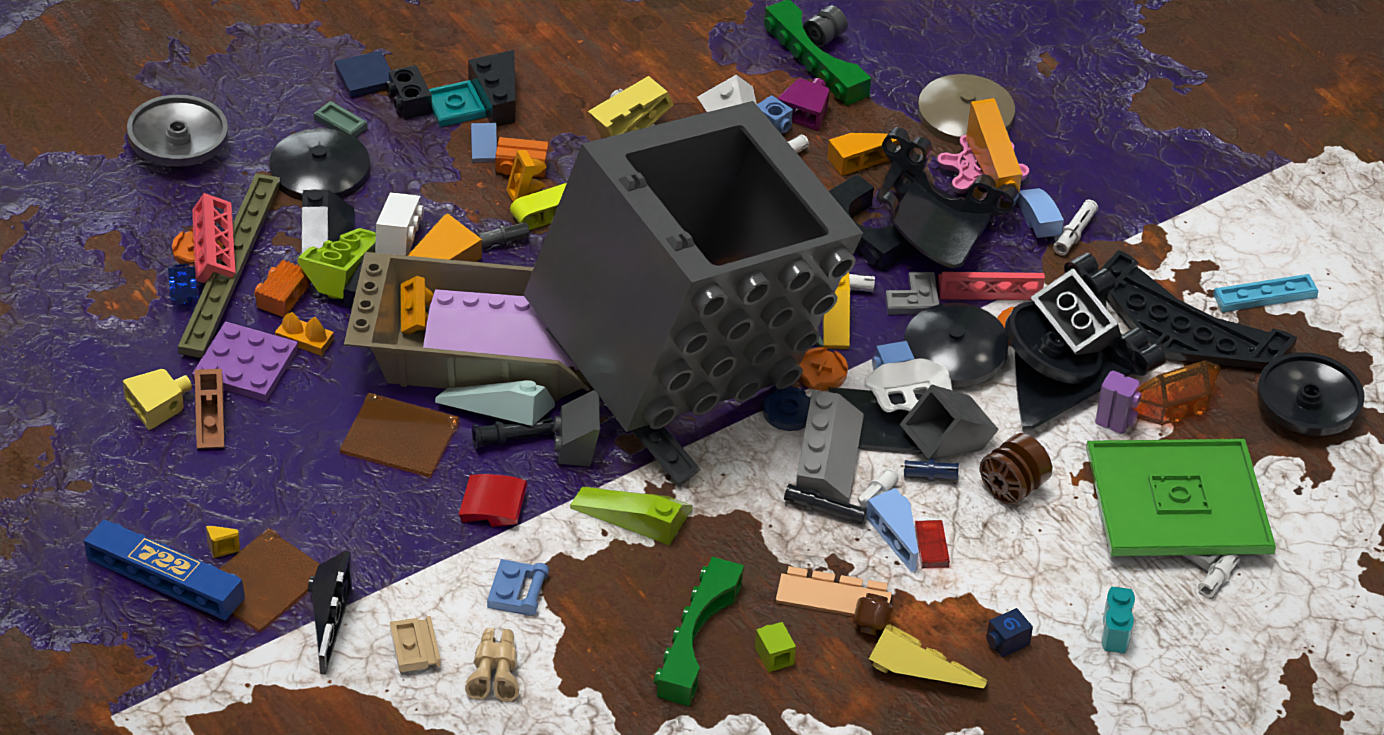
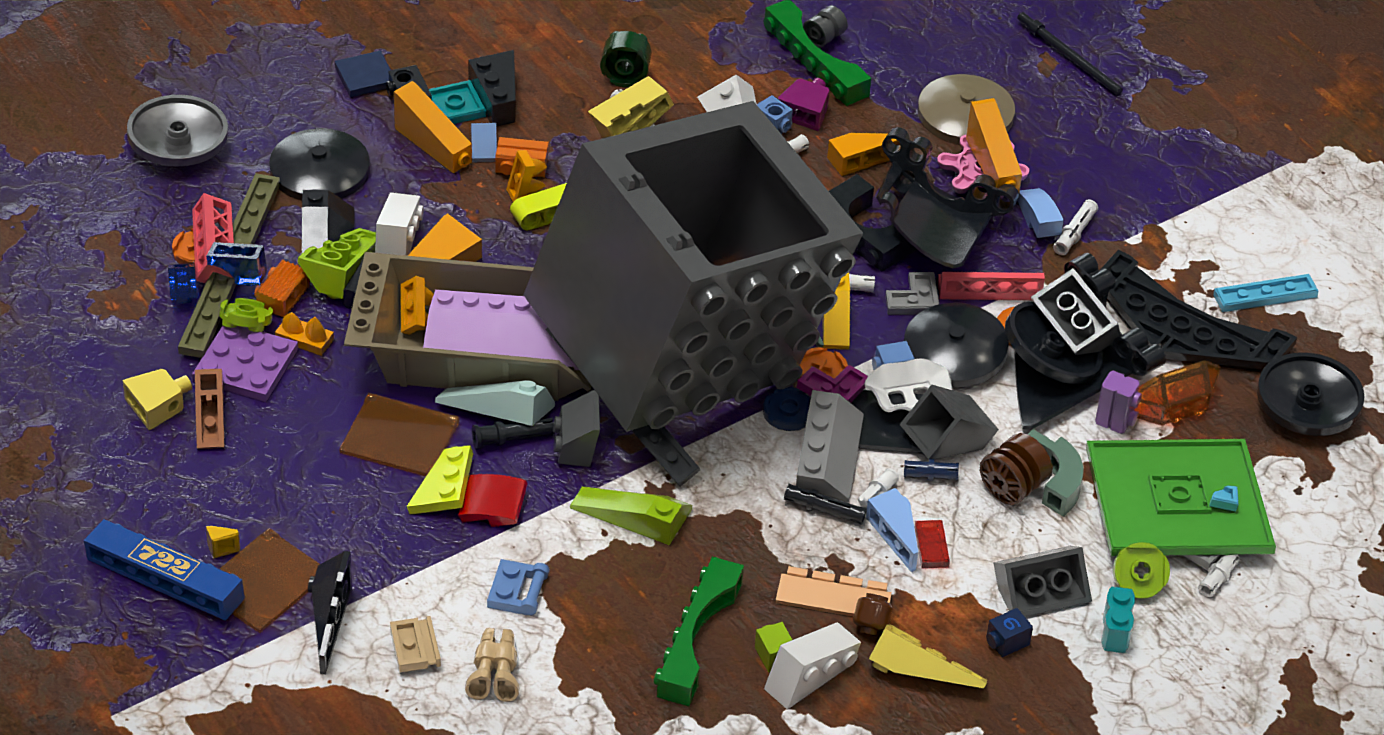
sand green tile [314,101,367,137] -> none
dark grey axle [478,222,530,249] -> none
none -> clear blue arch [206,242,267,286]
none -> lime plate [219,298,273,332]
none -> light orange slope [394,81,472,173]
none -> neon yellow wing [407,445,473,514]
none -> dark green brick [600,31,652,87]
none -> white wedge [764,622,861,710]
none -> magenta plate [796,365,868,403]
none -> dark grey slope [993,545,1092,617]
none -> black bar [1017,12,1123,96]
none -> sand green arch [1028,429,1084,517]
none -> lime plate [1113,542,1170,598]
none -> medium azure tile [1209,486,1238,511]

